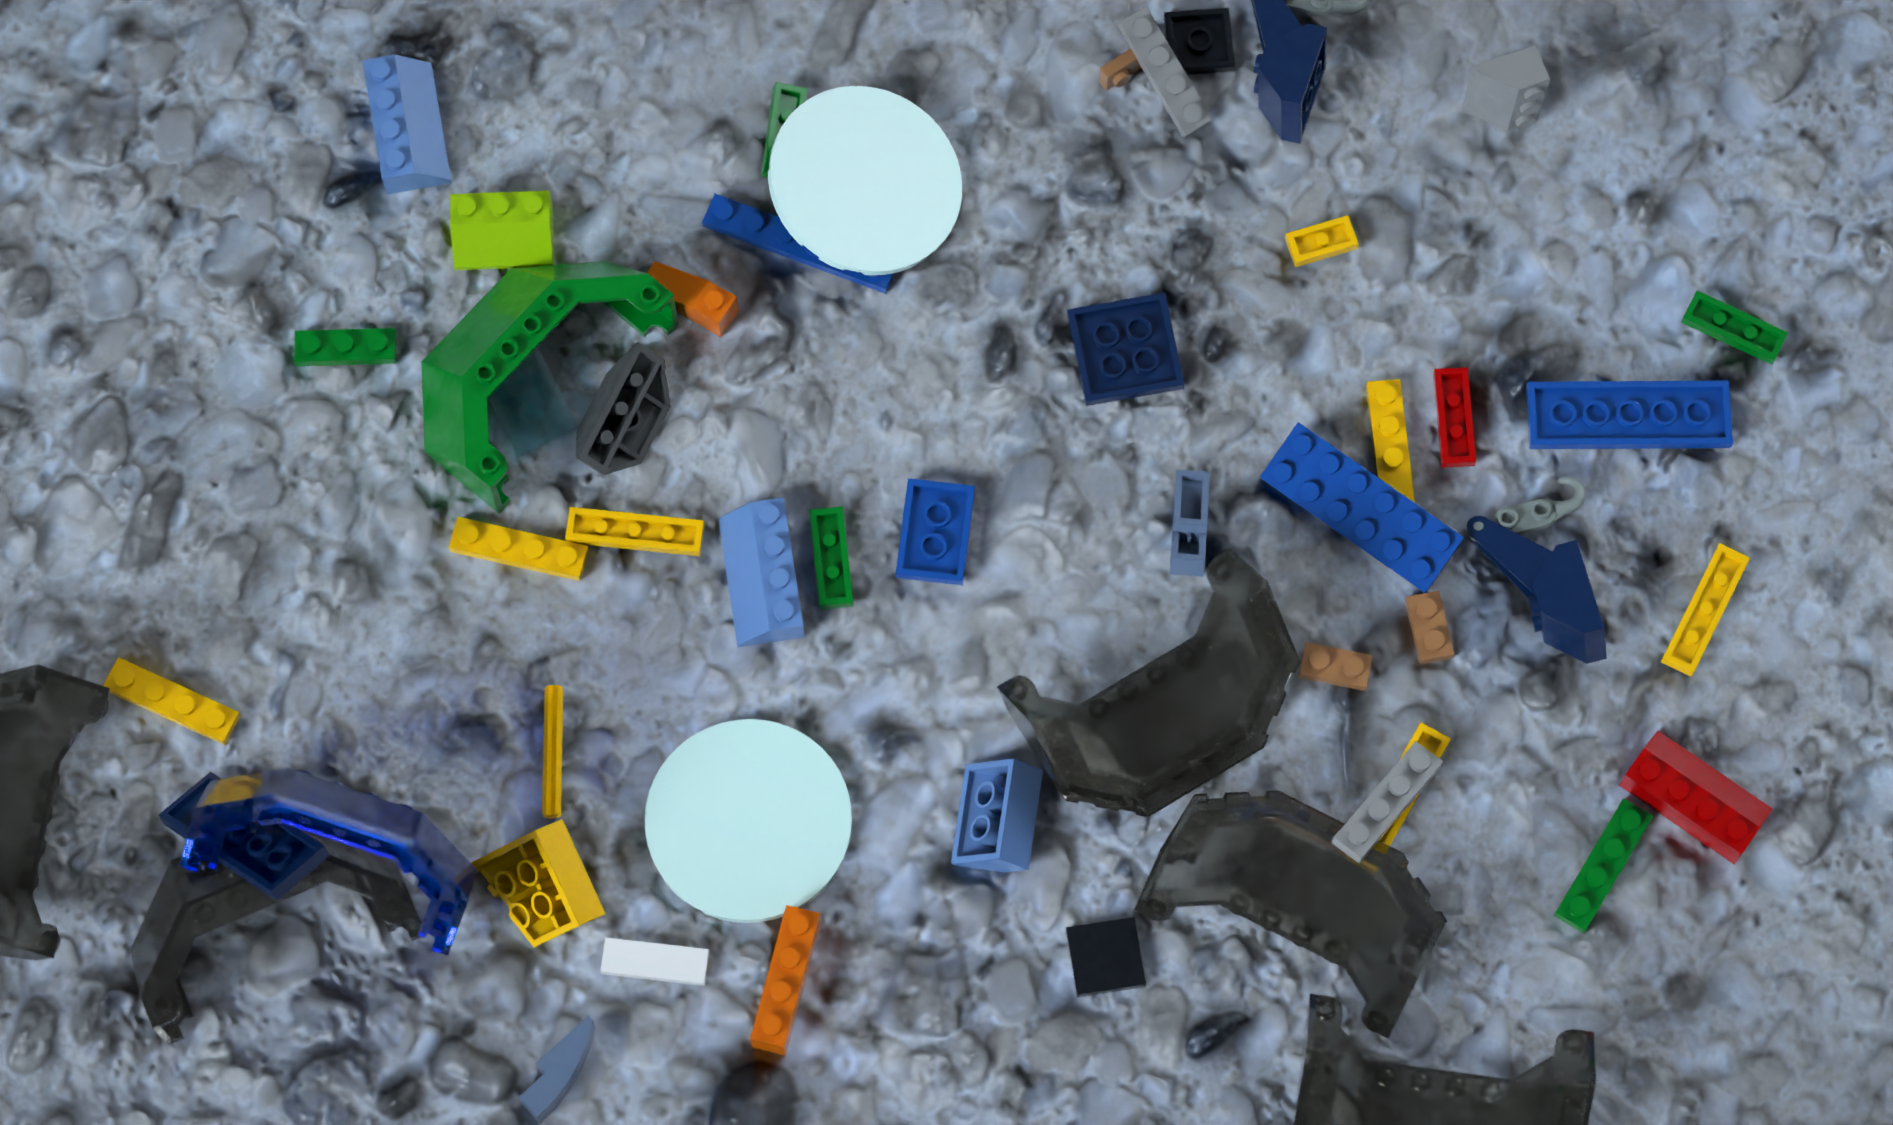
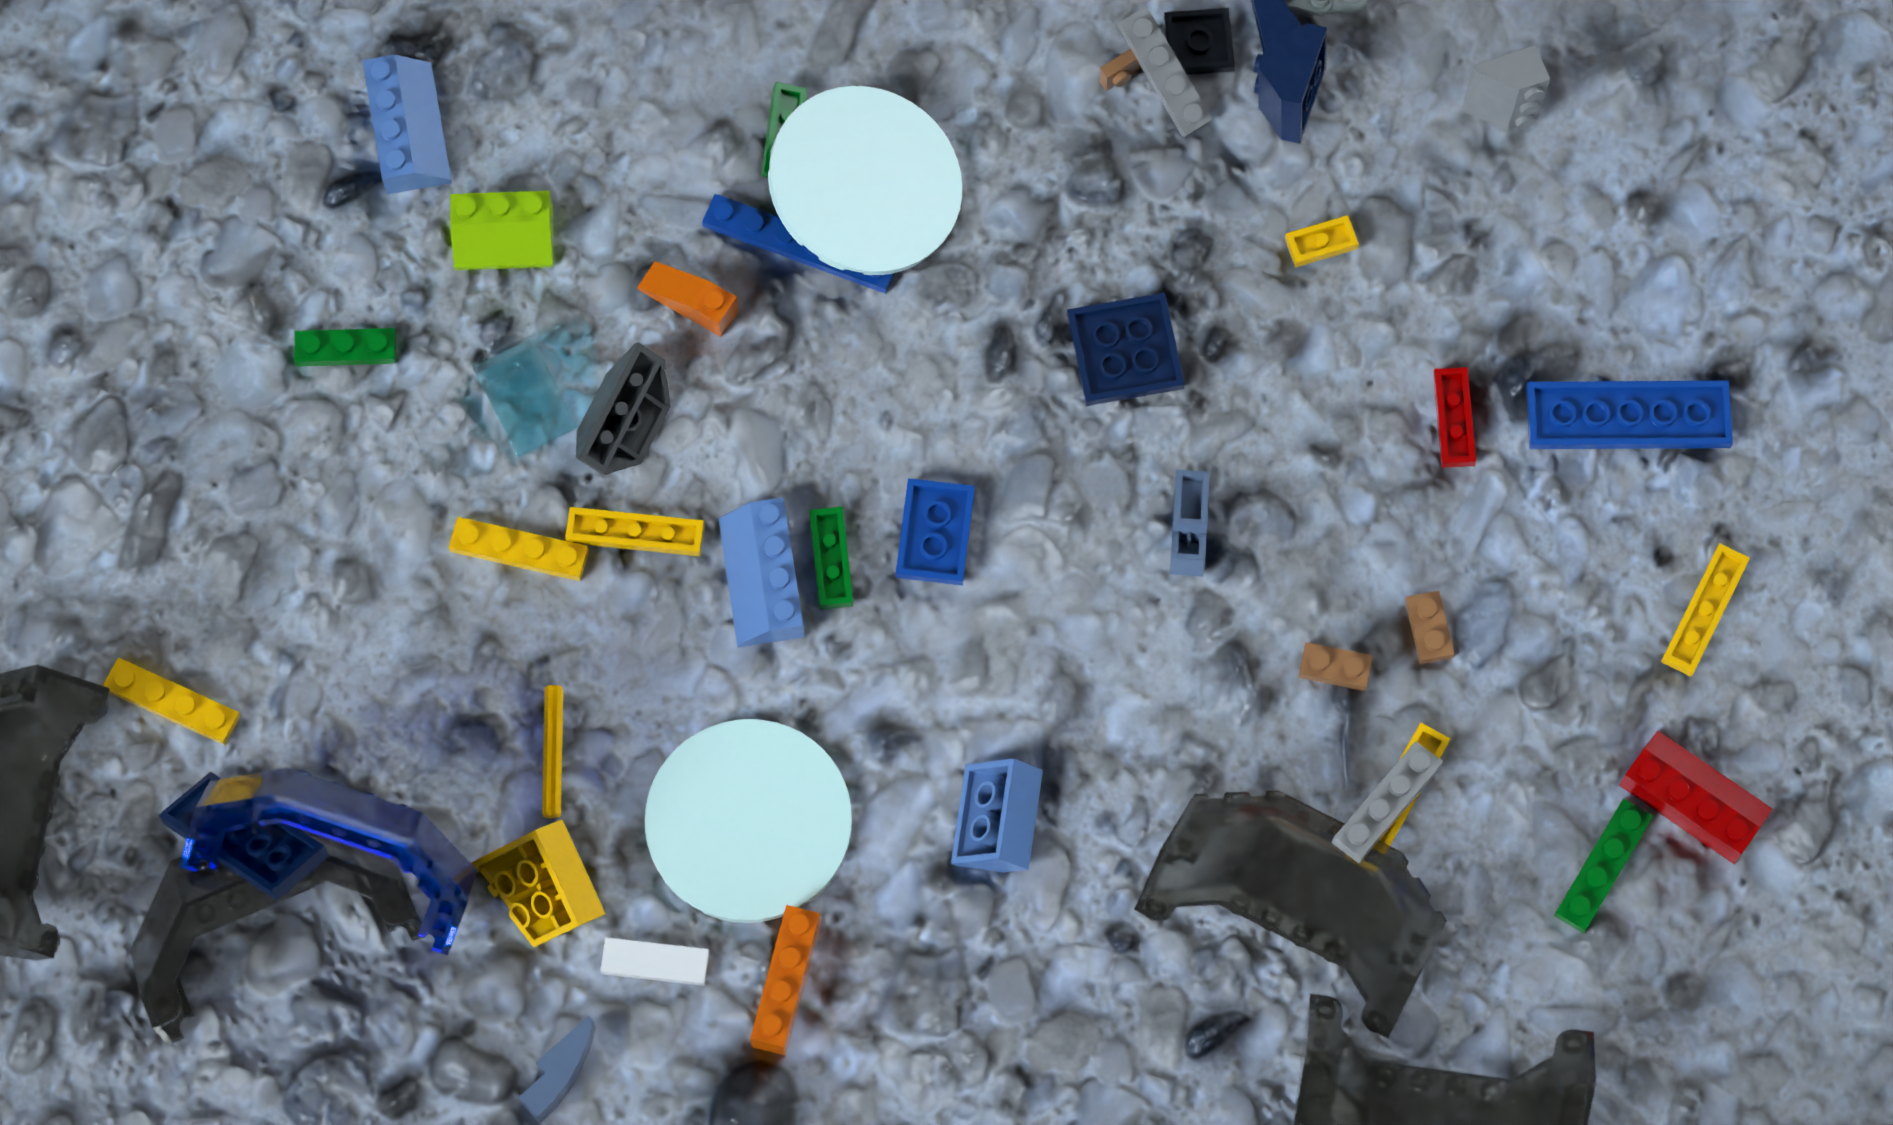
green windscreen [421,261,679,514] -> none
clear smoke windscreen [997,549,1300,817] -> none
black tile [1066,917,1146,998] -> none
blue plate [1260,422,1465,593] -> none
yellow plate [1366,379,1415,503] -> none
dark blue slope [1466,477,1607,664] -> none
green plate [1681,290,1788,365] -> none

